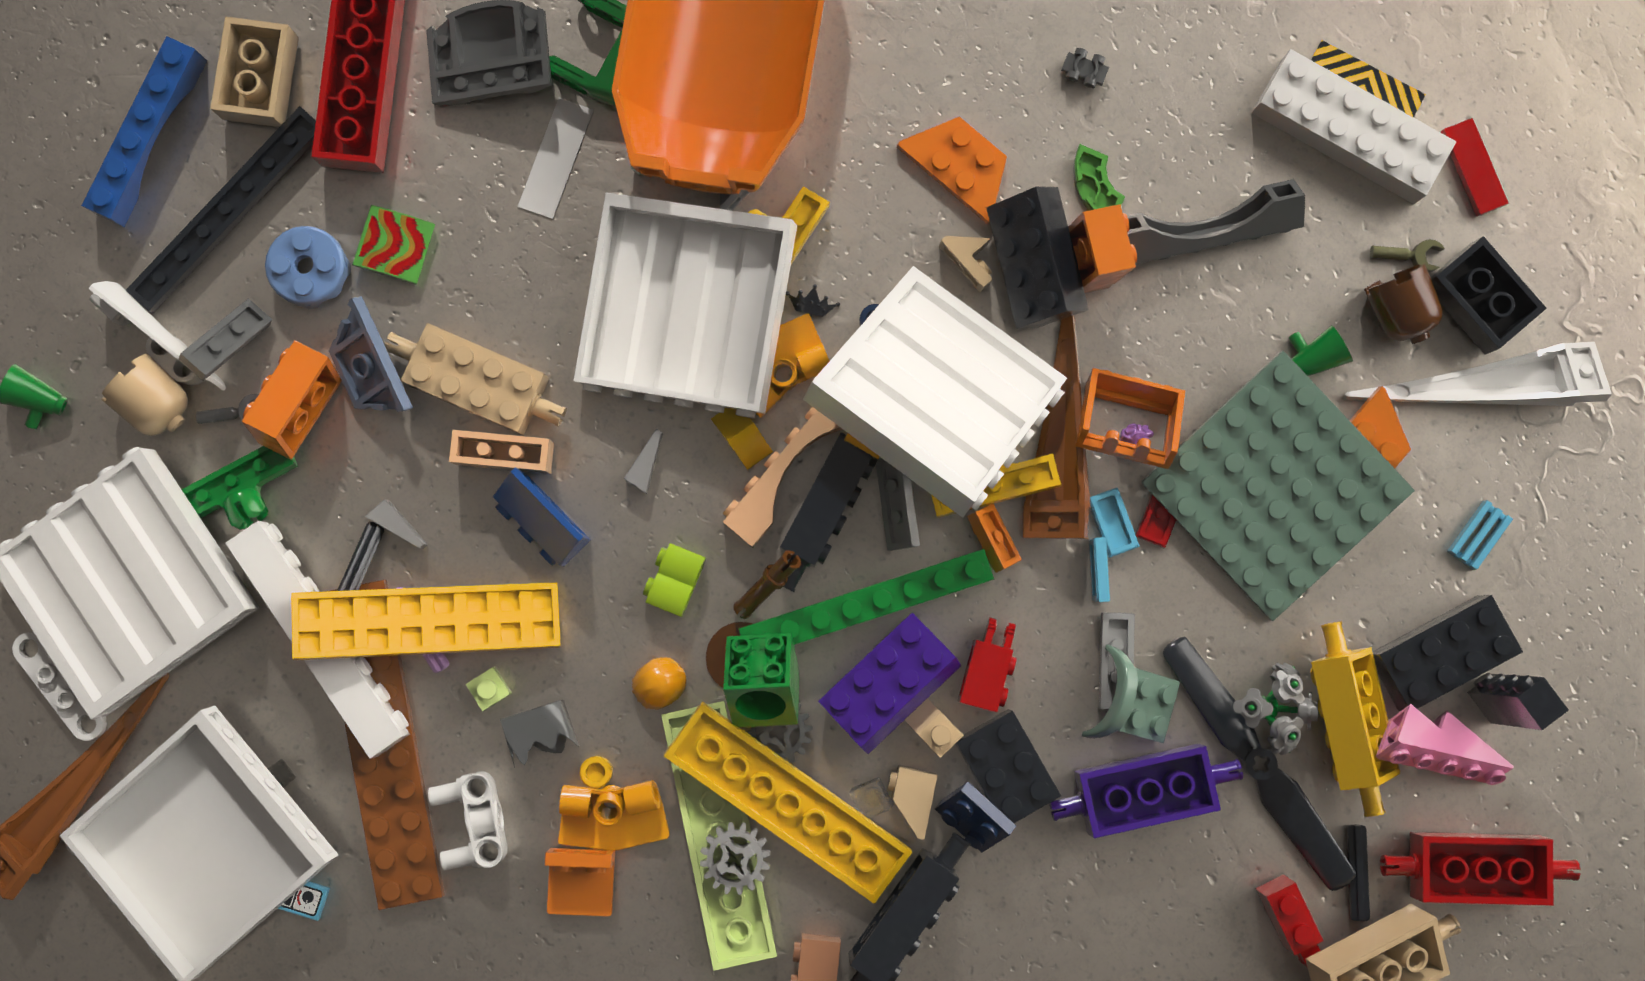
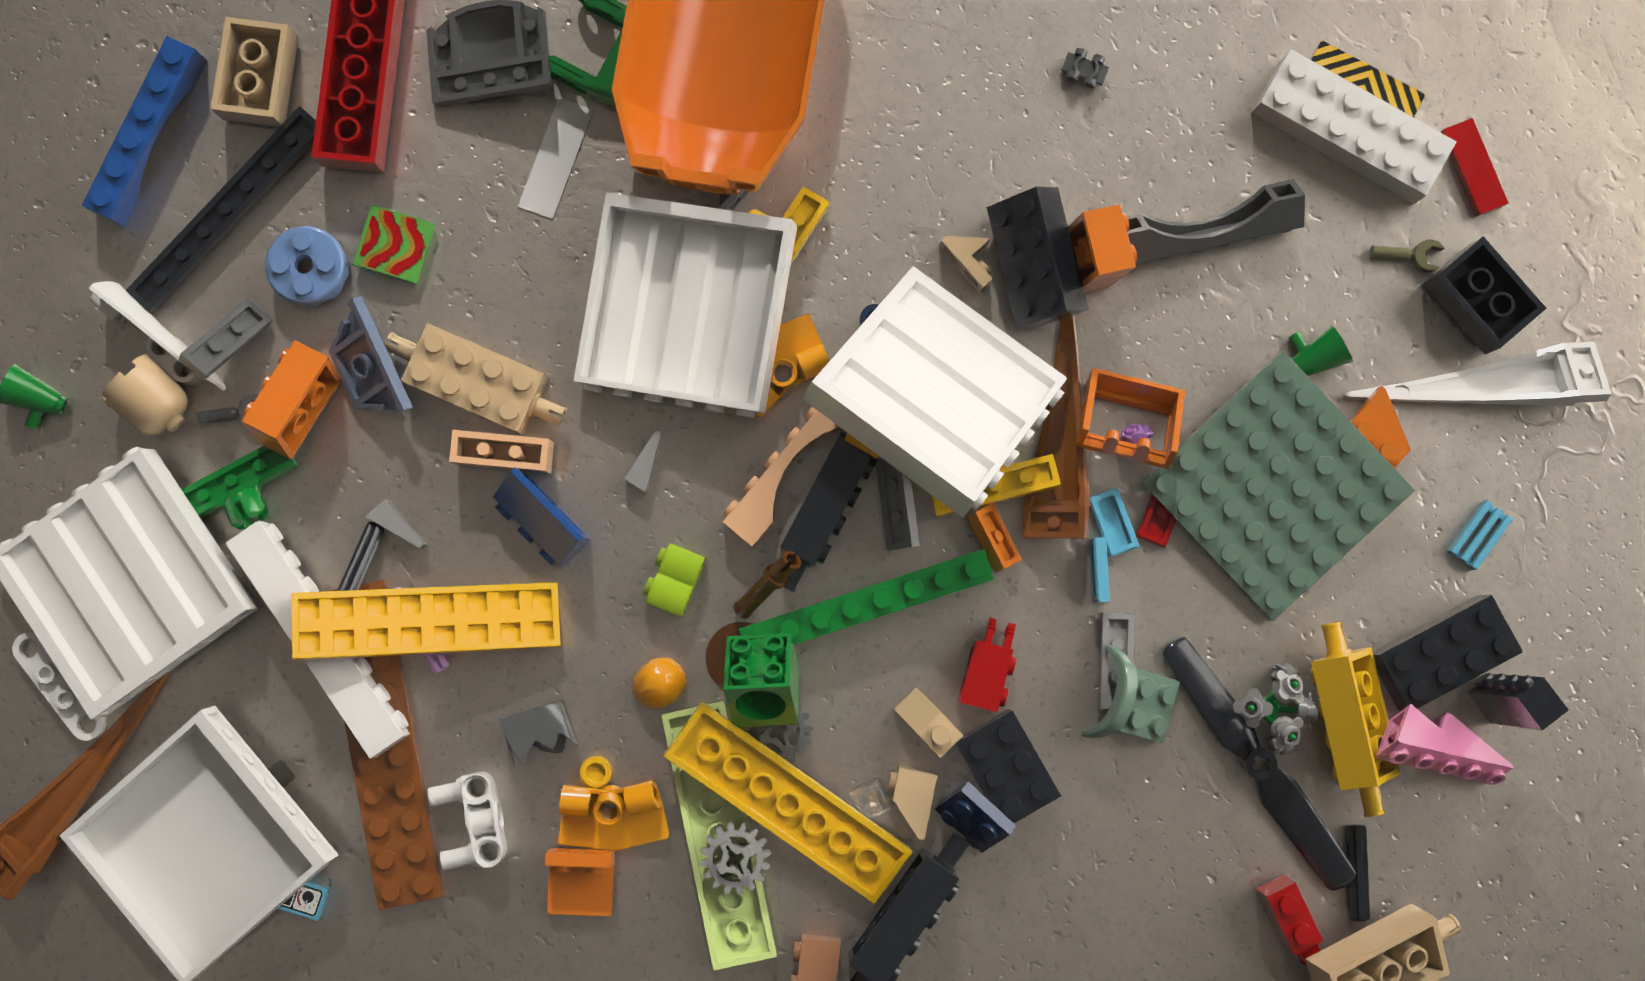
yellowish green plate [466,667,512,711] -> none
yellow slope [711,408,773,470] -> none
black piece [786,284,840,317] -> none
dark purple brick [818,612,961,754] -> none
orange wing [896,116,1007,224] -> none
dark purple brick [1049,744,1243,838] -> none
bright green tile [1073,144,1125,211] -> none
reddish brown cylinder [1364,264,1443,344] -> none
red brick [1380,832,1581,906] -> none

